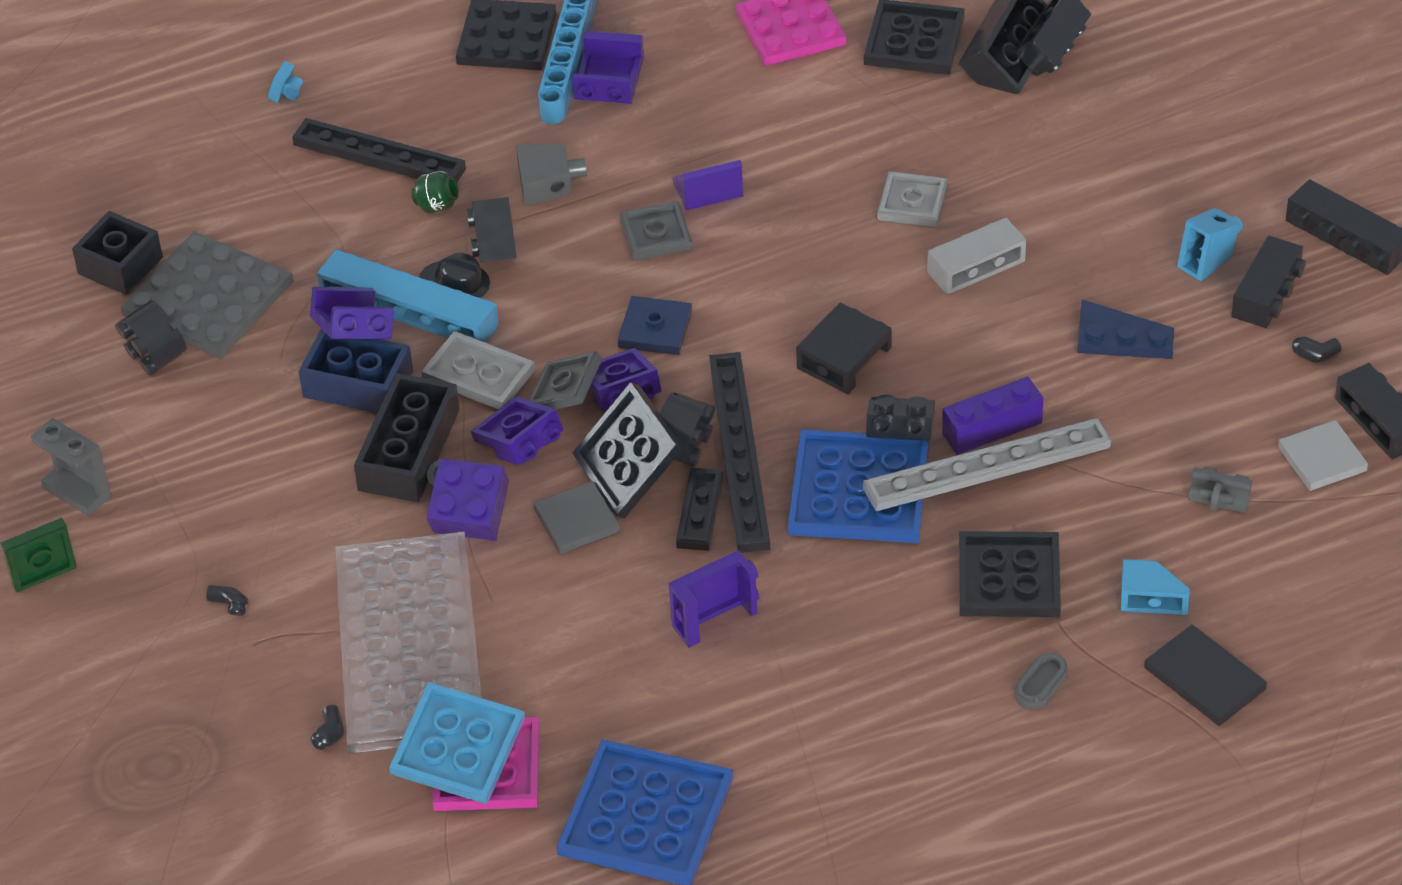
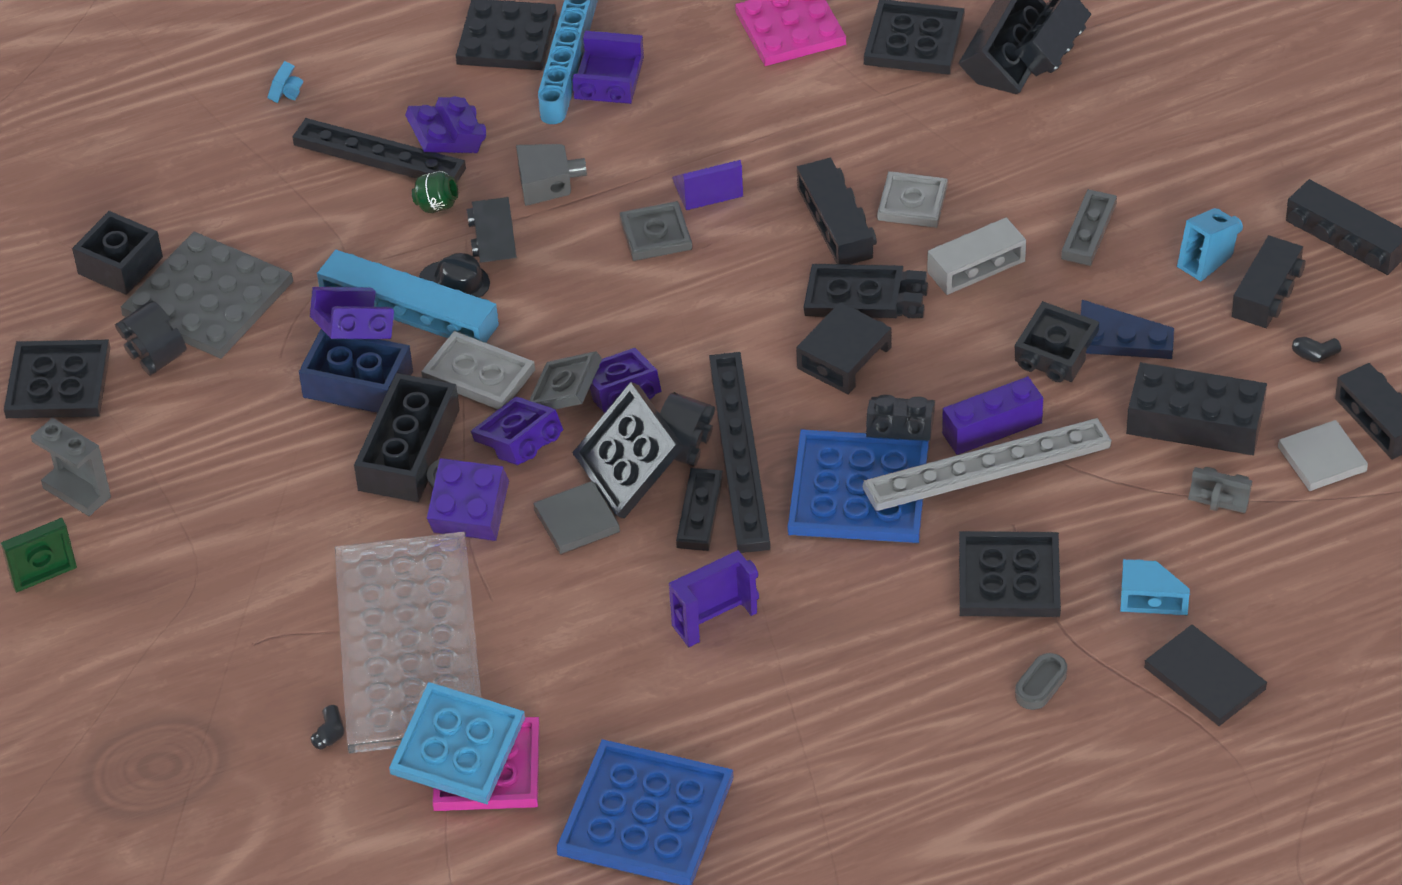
black arm [206,585,248,616] -> none
dark blue plate [618,296,692,355] -> none
none -> black plate [4,339,111,419]
none -> dark purple plate [405,96,486,153]
none -> black brick [797,157,877,265]
none -> black tile [803,264,928,318]
none -> black plate [1014,301,1099,382]
none -> dark grey plate [1061,189,1117,266]
none -> black brick [1126,362,1267,456]

